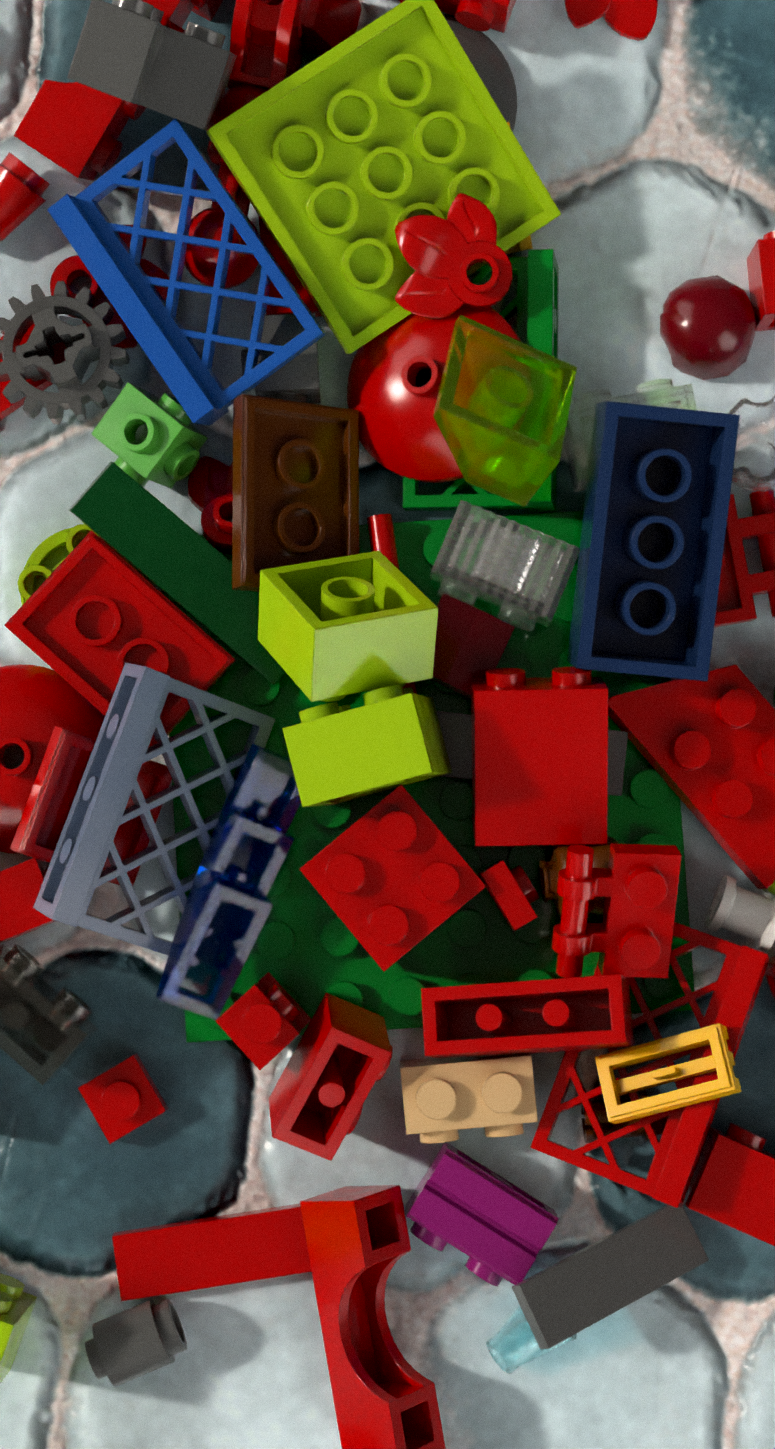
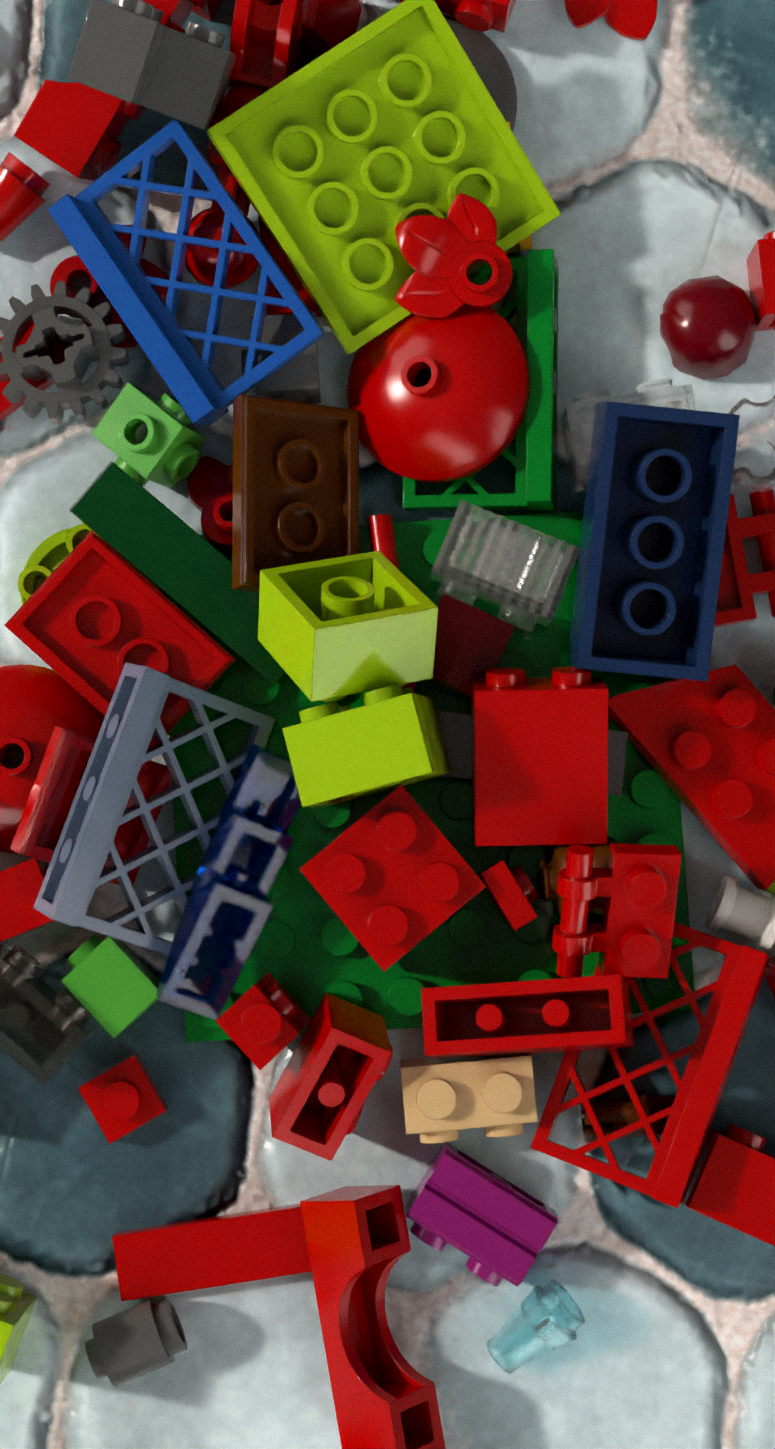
clear neon green slope [433,315,577,507] -> none
dark grey tile [512,1204,709,1350] -> none
yellow tile [595,1023,742,1124] -> none
none -> bright green brick [61,934,169,1038]

